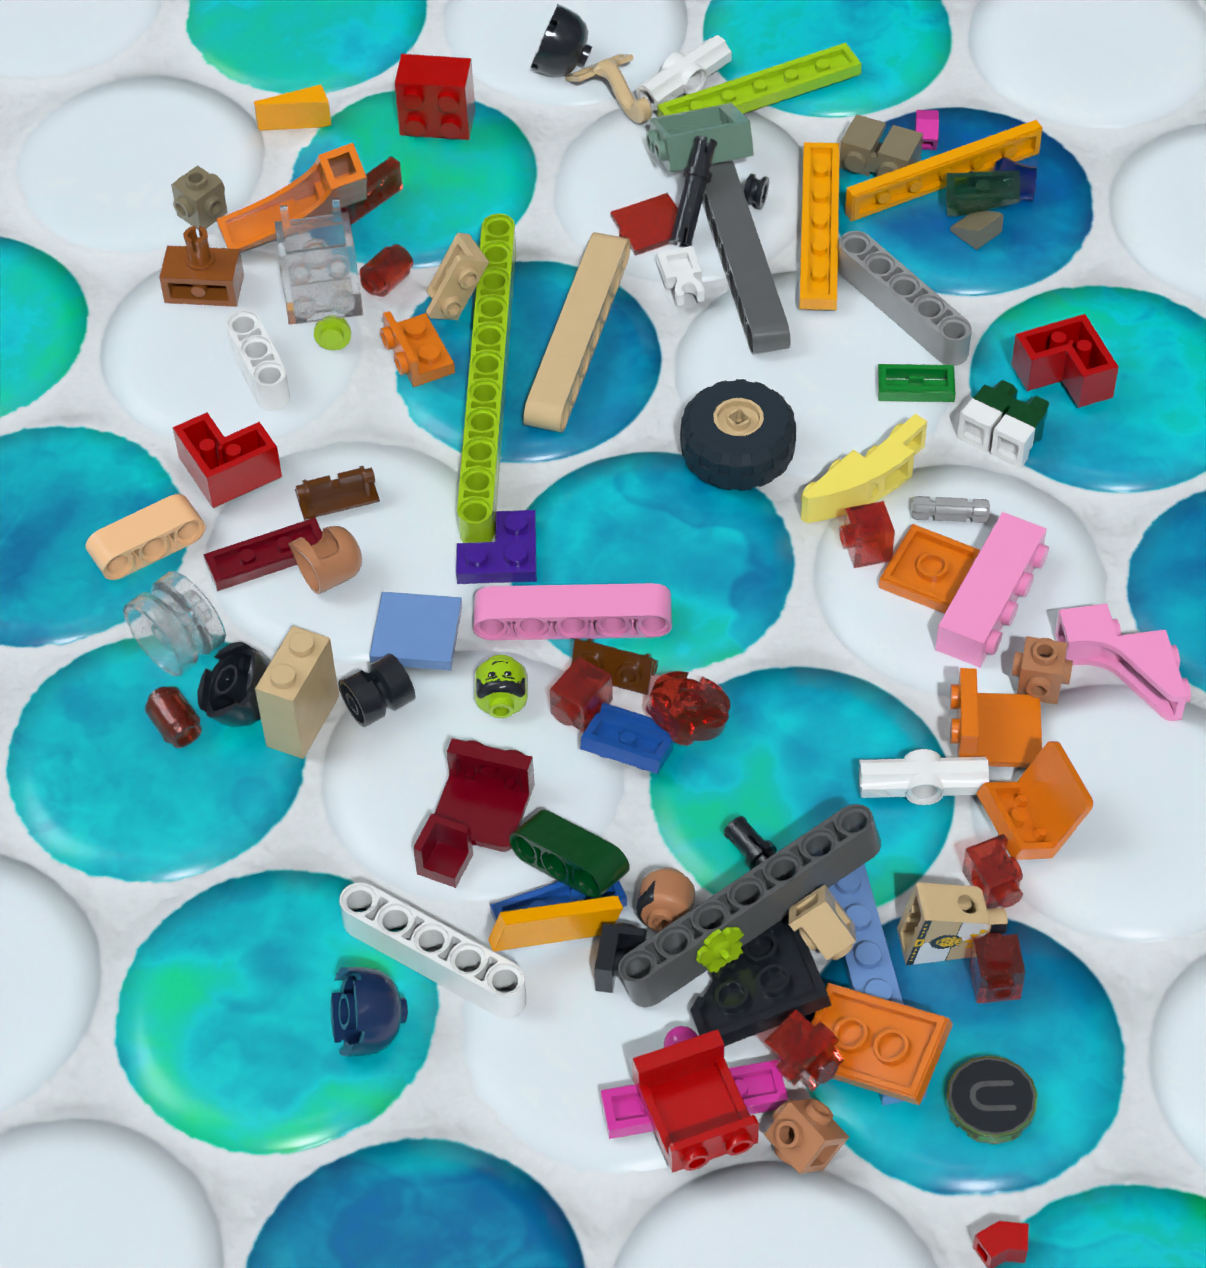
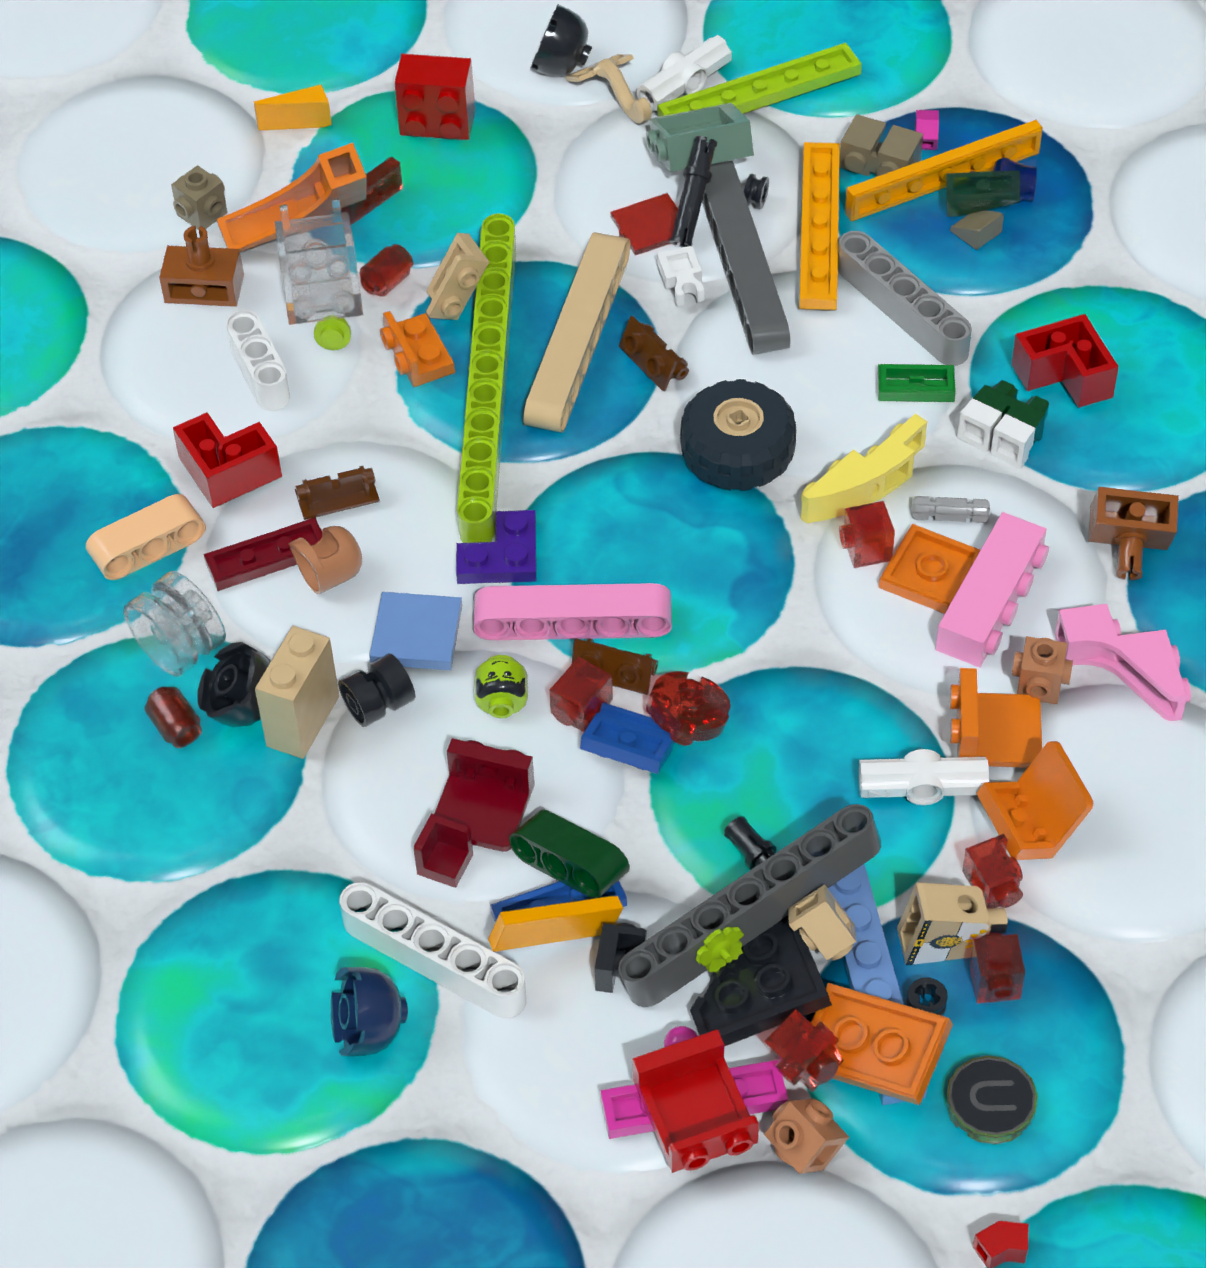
nougat head [636,868,696,932] -> none
none -> reddish brown hinge [619,316,689,391]
none -> black bush [906,977,948,1016]
none -> dark orange brick [1088,487,1179,580]

